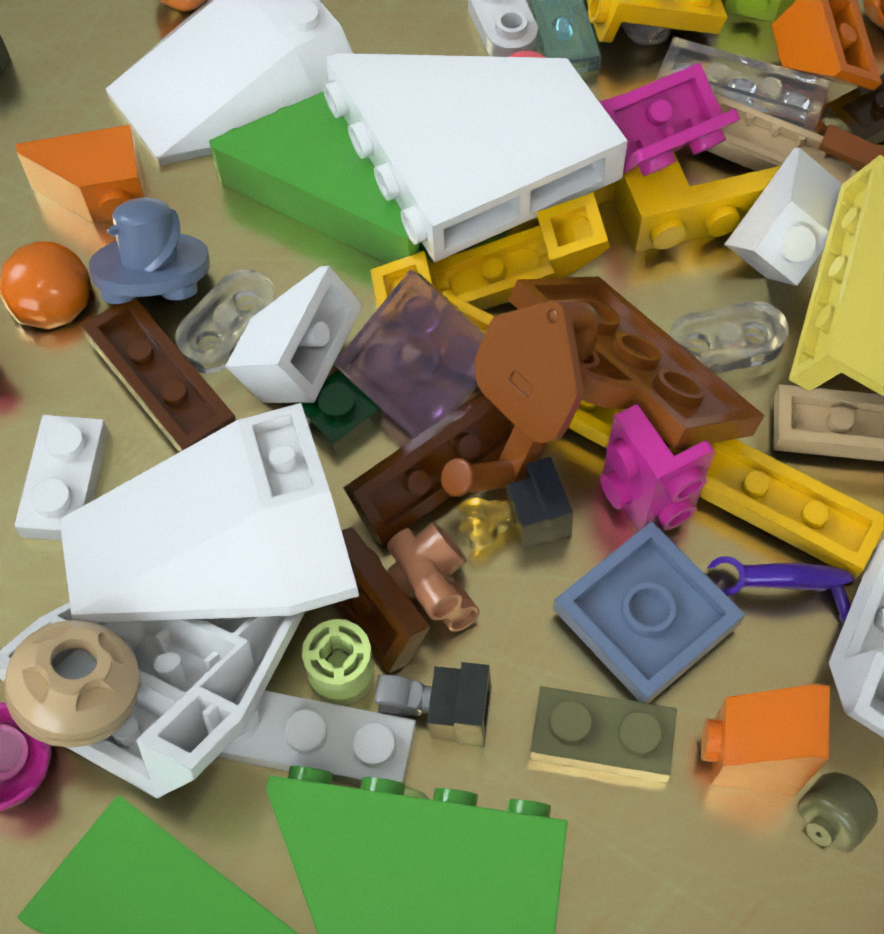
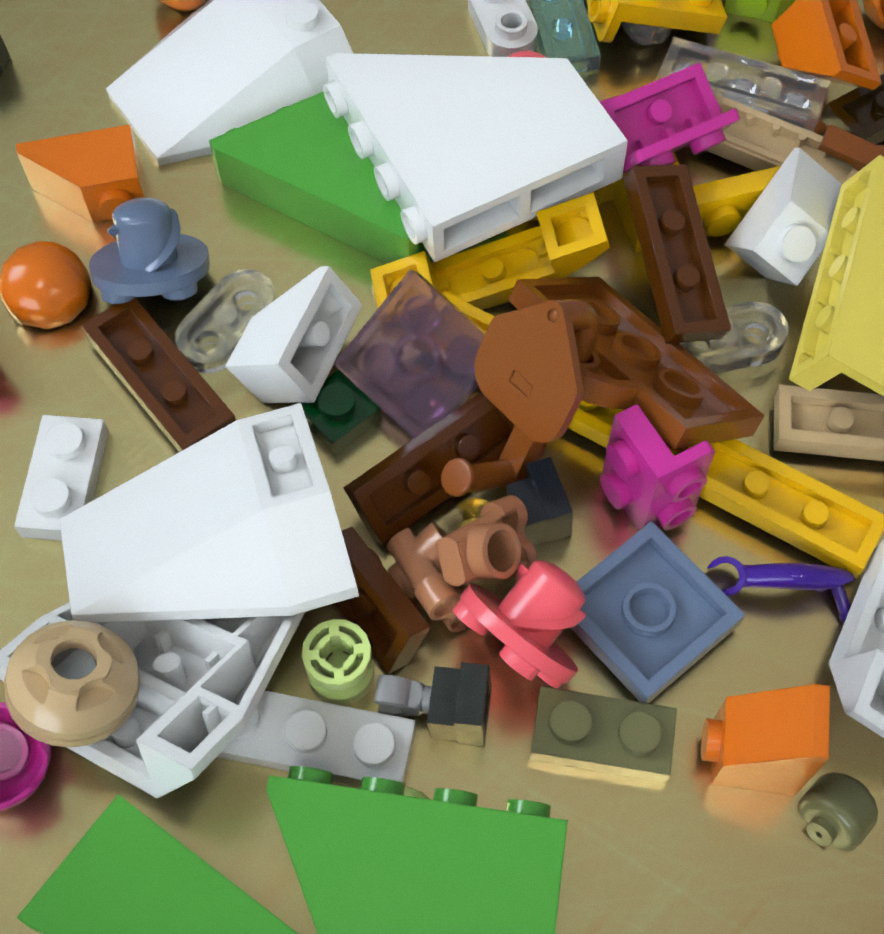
none -> nougat plate [436,495,537,586]
none -> coral plate [452,560,586,689]
none -> reddish brown plate [623,164,731,344]

